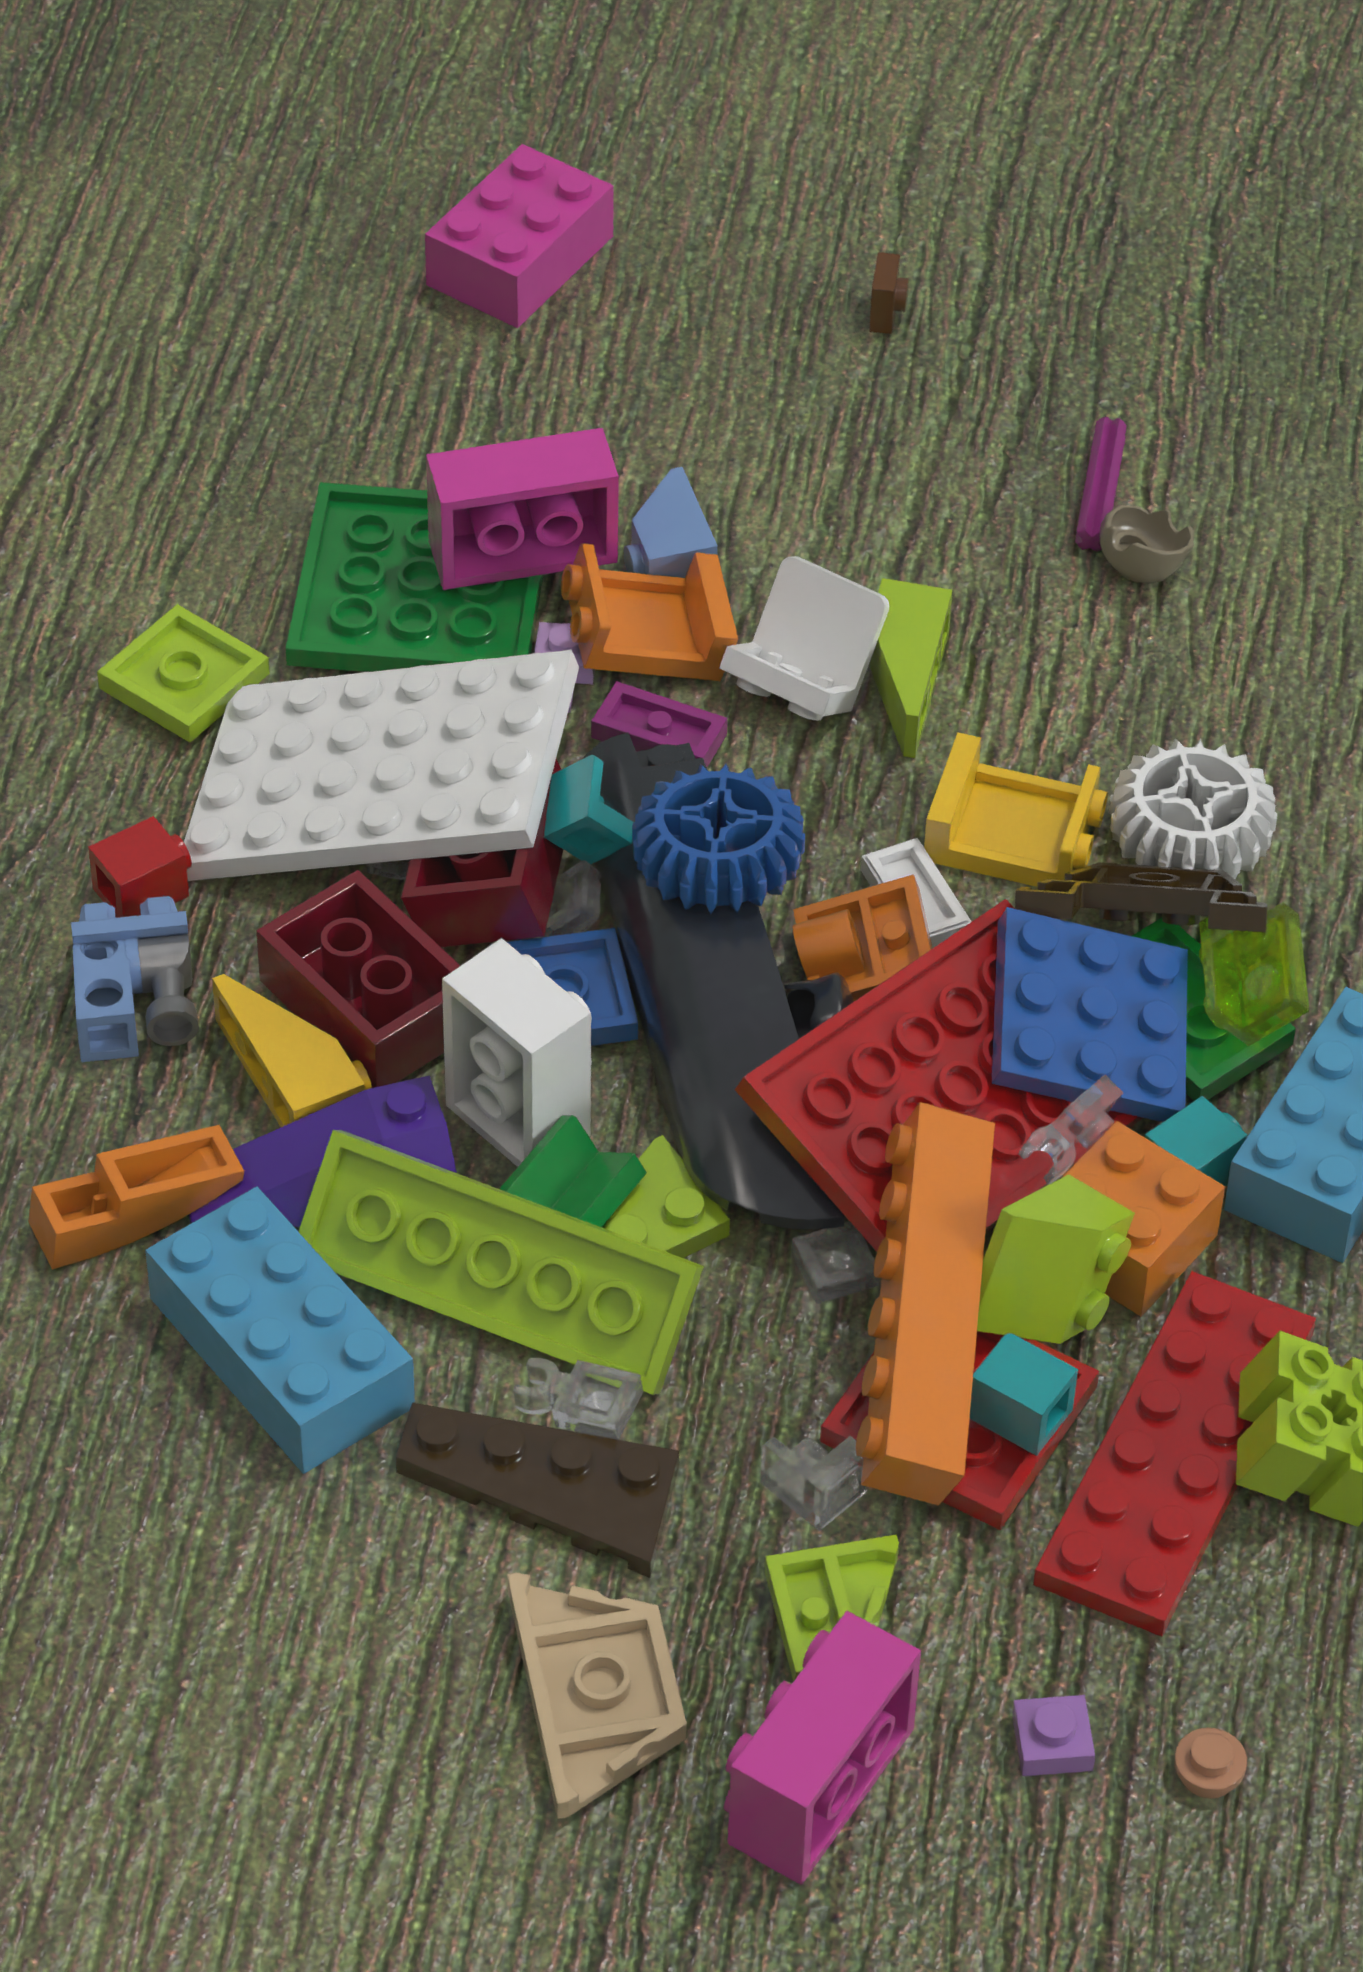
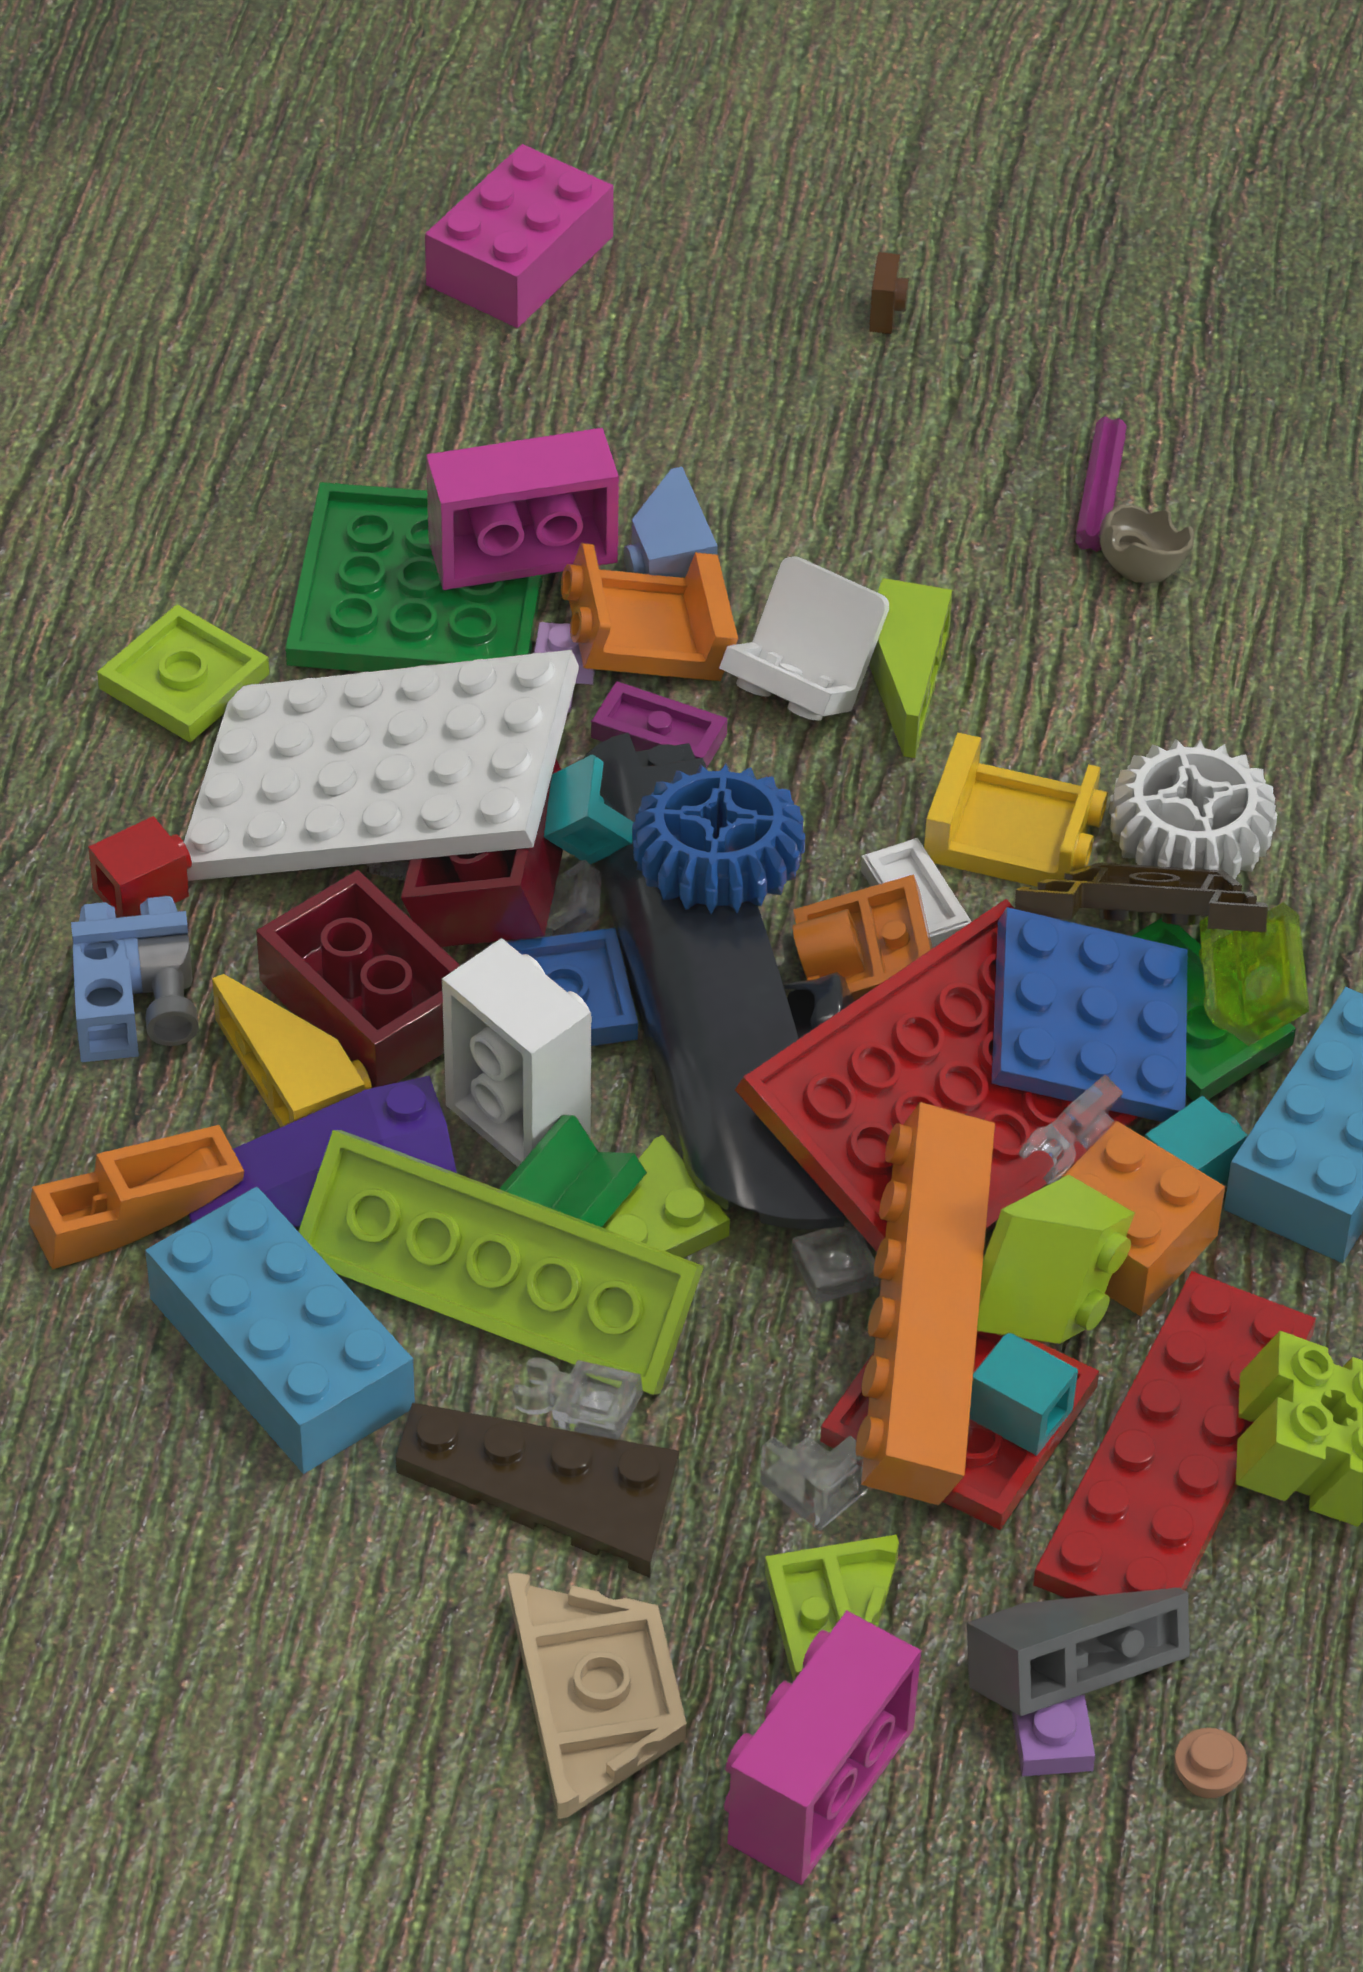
none -> dark grey slope [967,1587,1190,1716]

